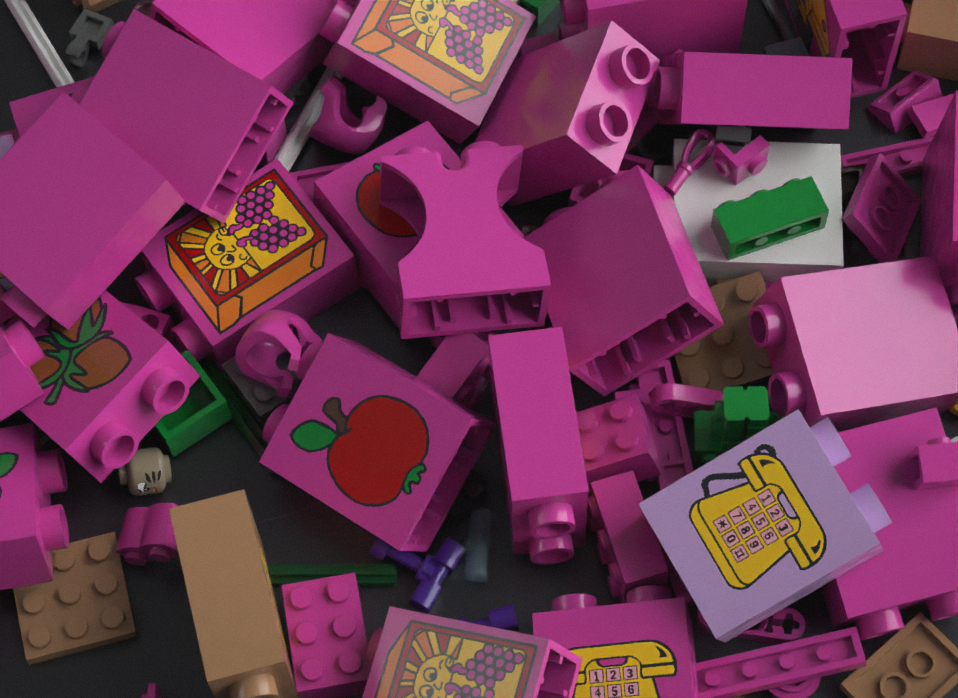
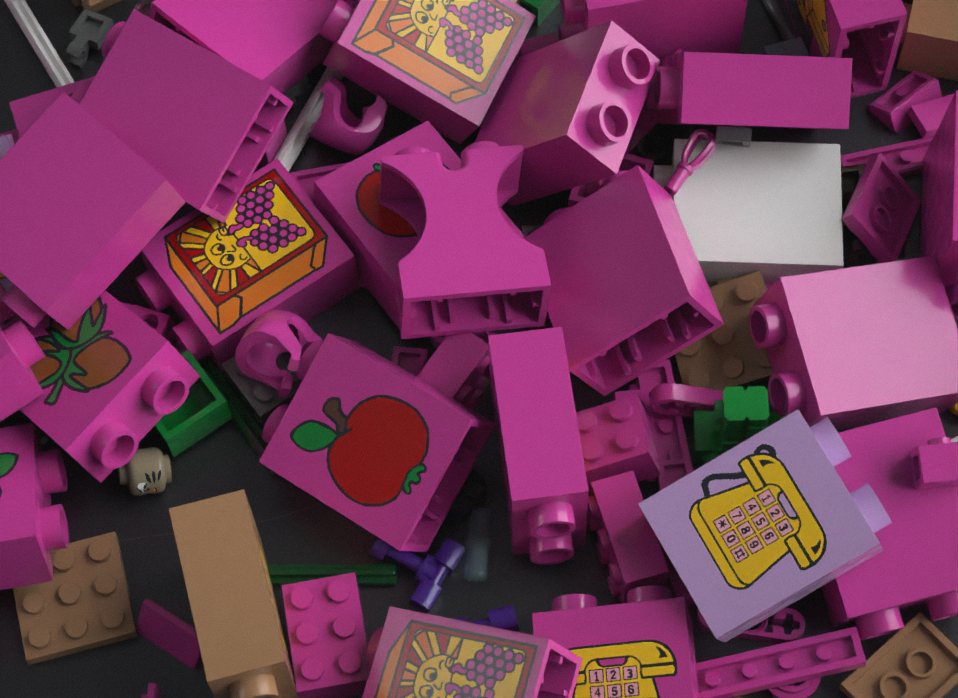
dark pink brick [115,503,179,566] -> none
green brick [711,176,829,261] -> none
dark pink bracket [712,135,770,186] -> none
none -> dark pink slope [137,598,202,669]
none -> dark pink tile [391,346,429,377]

